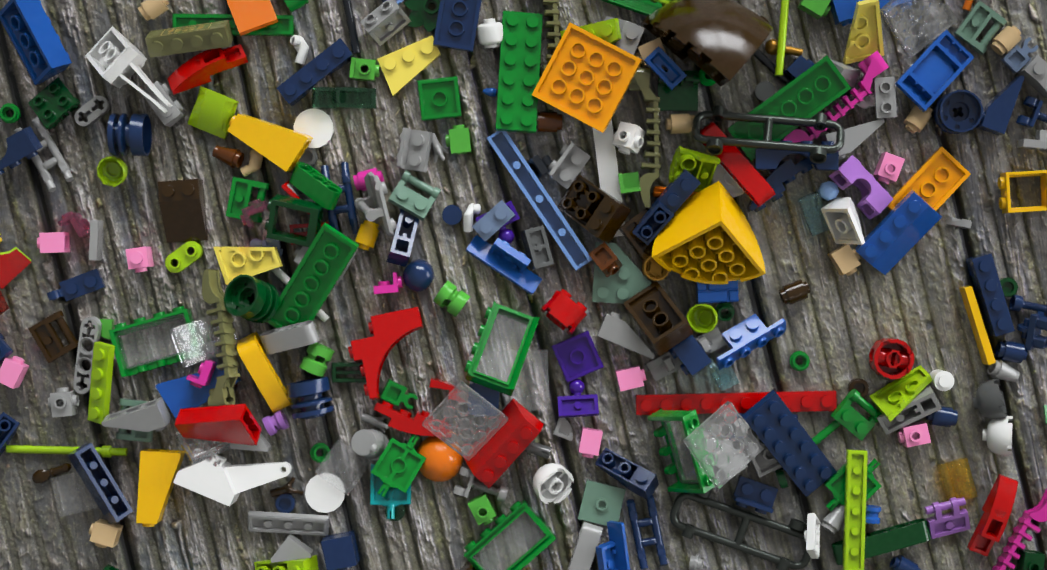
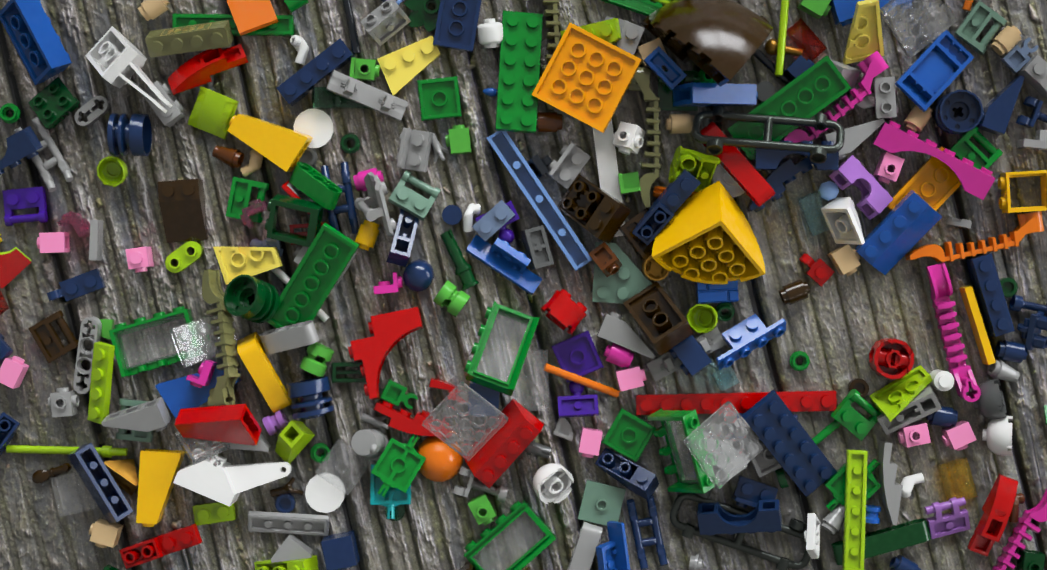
none -> dark purple plate [2,186,48,226]
none -> pearl gold slope [104,459,138,496]
none -> red slope [119,523,202,569]
none -> lime plate [192,502,236,526]
none -> lime slope [275,420,315,463]
none -> light grey hinge [326,70,408,121]
none -> dark green plate [340,134,360,154]
none -> dark green pin [440,230,479,291]
none -> orange bar [543,363,620,398]
none -> green plate [601,408,656,463]
none -> dark pink brick [603,343,635,368]
none -> slope [673,82,758,107]
none -> dark blue arch [697,499,782,536]
none -> clear red slope [787,18,827,61]
none -> red plate [799,253,835,287]
none -> dark pink arch [873,120,996,200]
none -> light grey slope [878,440,903,525]
none -> white arm [901,473,924,498]
none -> orange piece [905,211,1044,262]
none -> dark pink piece [926,262,981,402]
none -> bright pink brick [941,420,977,451]
none -> green plate [949,126,1003,169]
none -> reddish brown arm [1008,493,1025,523]

